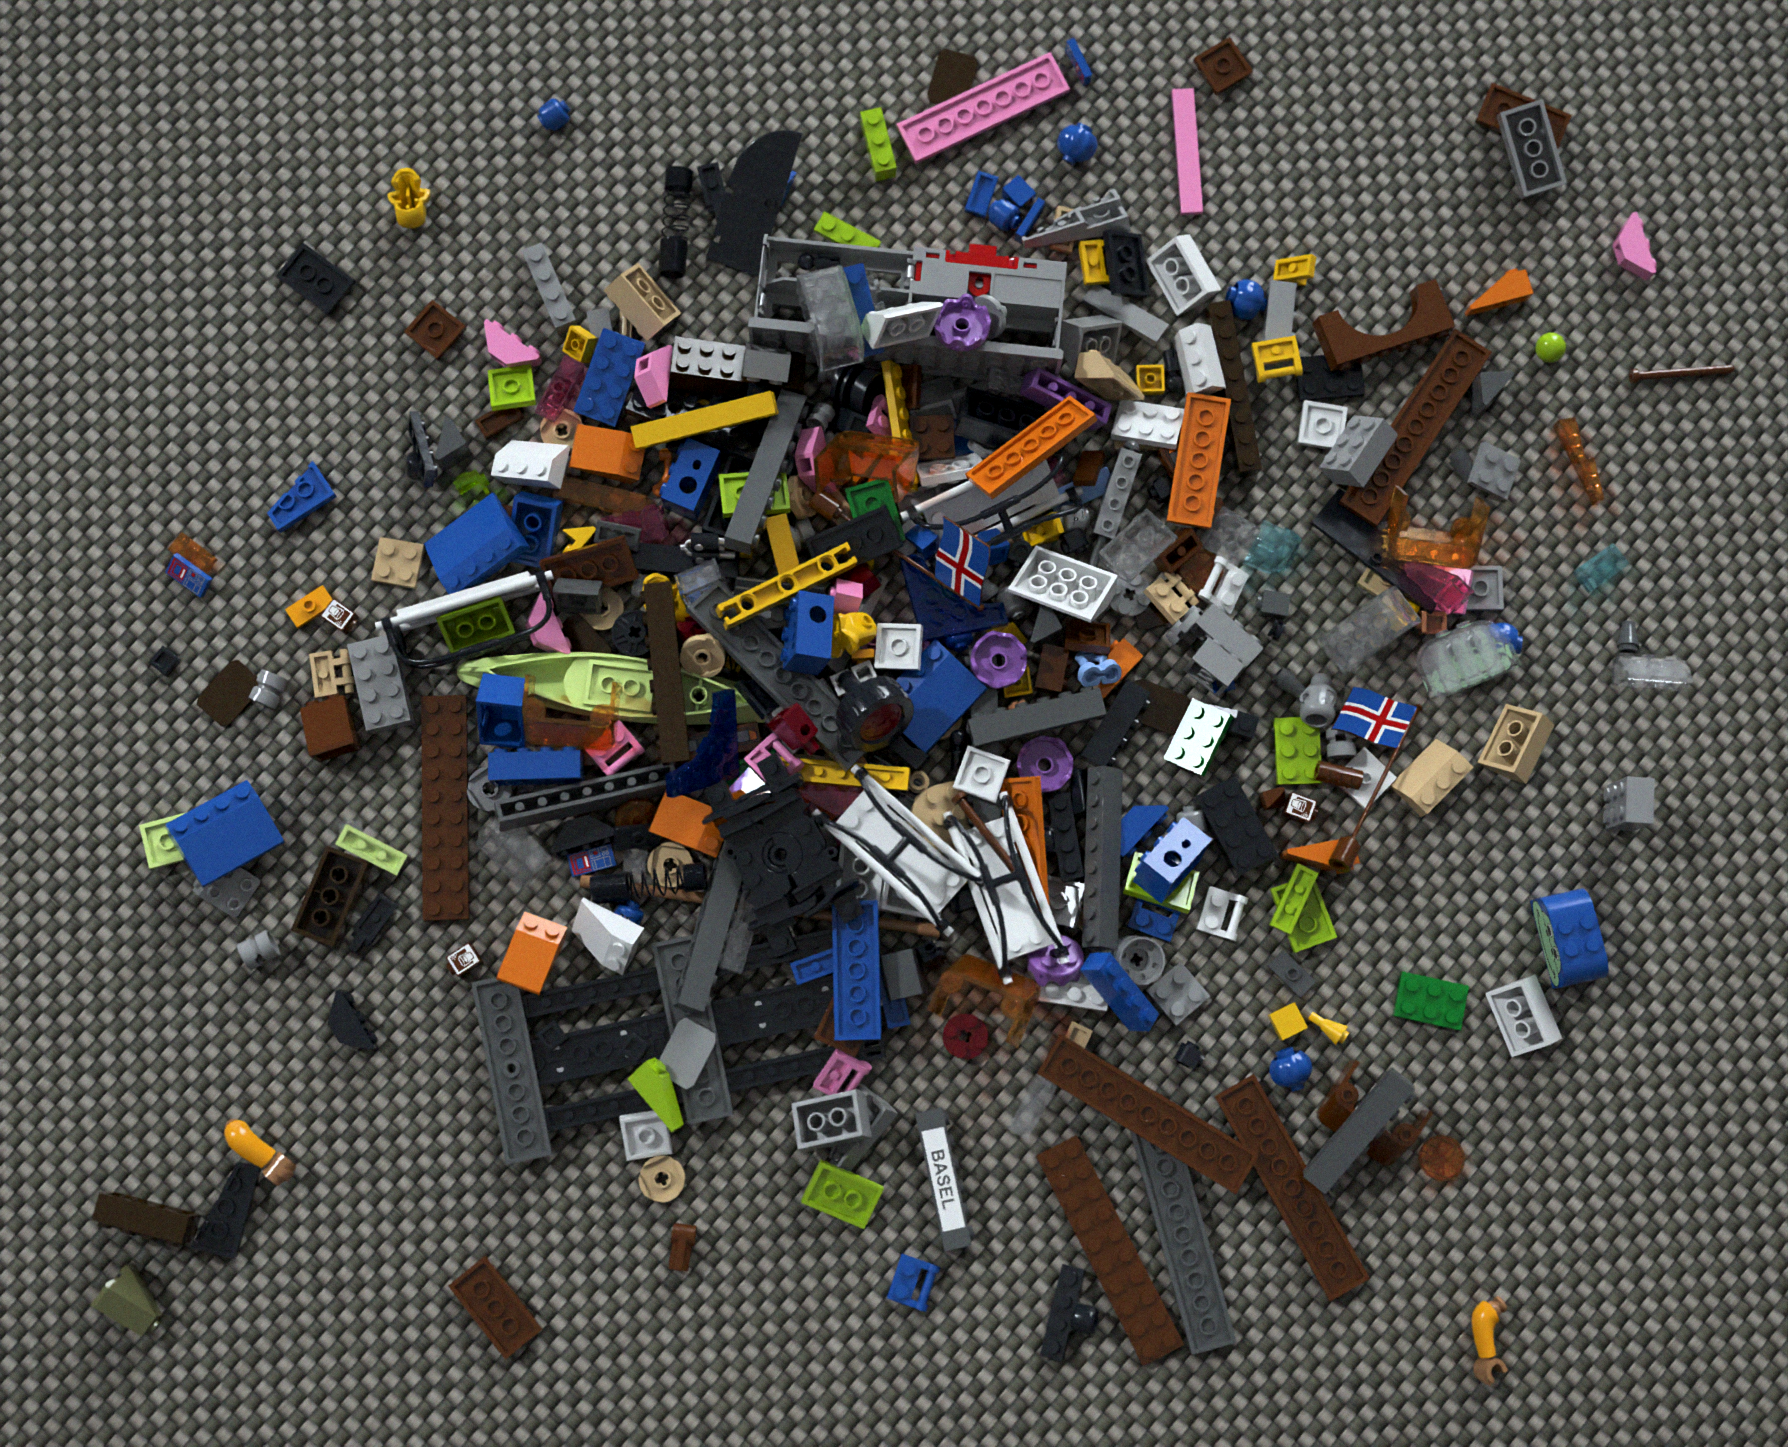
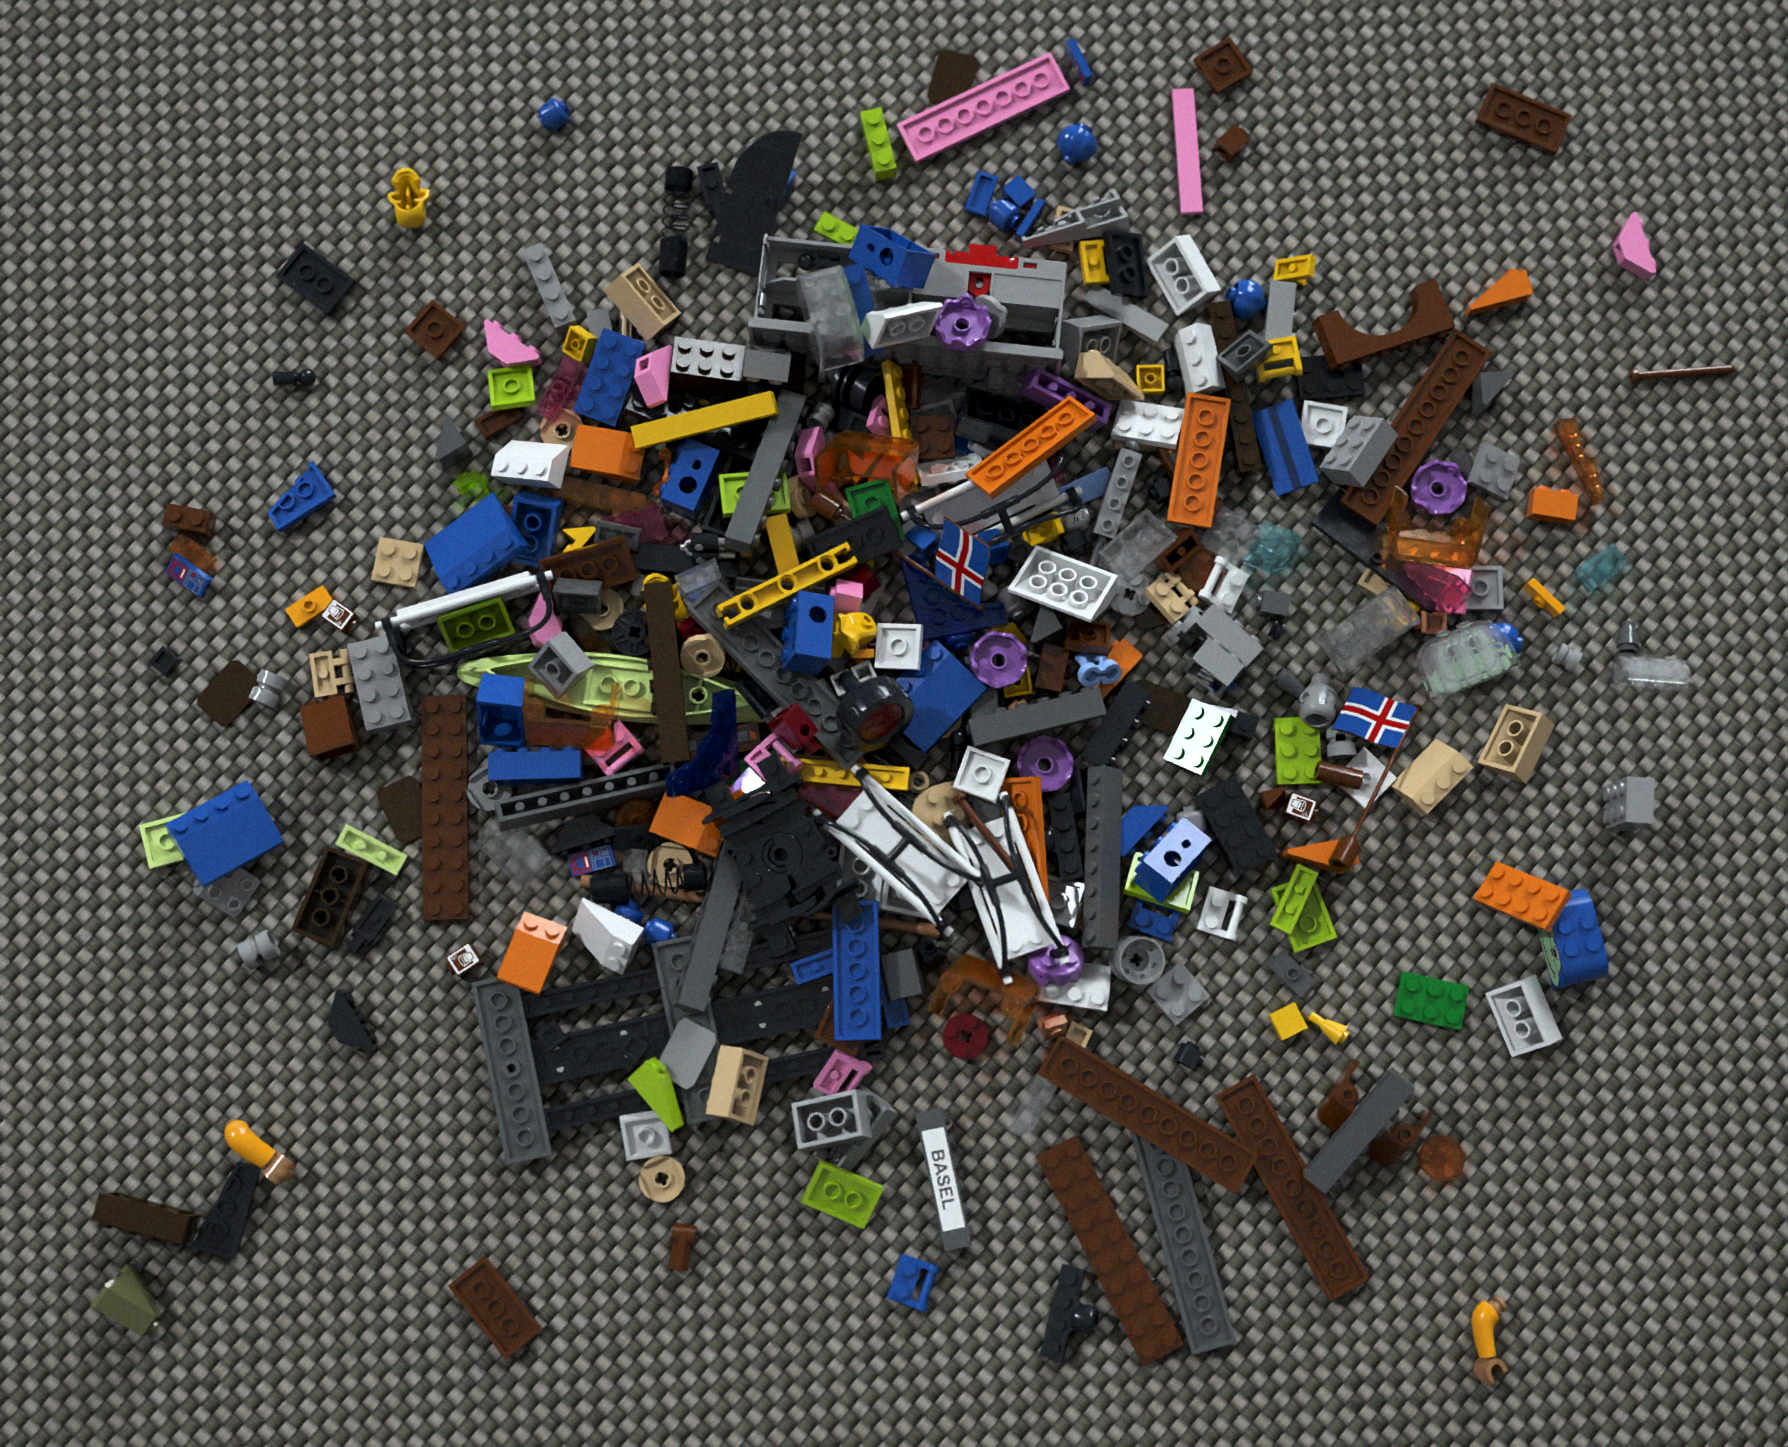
black plate [405,411,438,487] -> none
reddish brown tile [1072,450,1105,486] -> none
blue brick [1080,953,1159,1031] -> none
blue plant [1269,1047,1312,1091] -> none
light grey brick [1496,99,1567,199] -> none
lime piece [1535,332,1566,363] -> none
none -> reddish brown brick [162,503,217,539]
none -> black pin [273,369,316,387]
none -> dark brown piece [377,775,422,844]
none -> light grey slope [527,631,594,700]
none -> blue head [642,917,677,947]
none -> tan slope [705,1045,769,1126]
none -> blue piece [848,224,936,290]
none -> nougat bracket [1037,1013,1068,1041]
none -> reddish brown brick [1214,124,1250,164]
none -> dark grey slope [1216,329,1273,383]
none -> blue tile [1252,398,1320,497]
none -> medium lavender plate [1410,460,1467,516]
none -> orange plate [1473,861,1572,933]
none -> light orange plate [1522,578,1565,618]
none -> orange brick [1526,486,1579,525]
none -> light grey wheel [1551,642,1583,672]

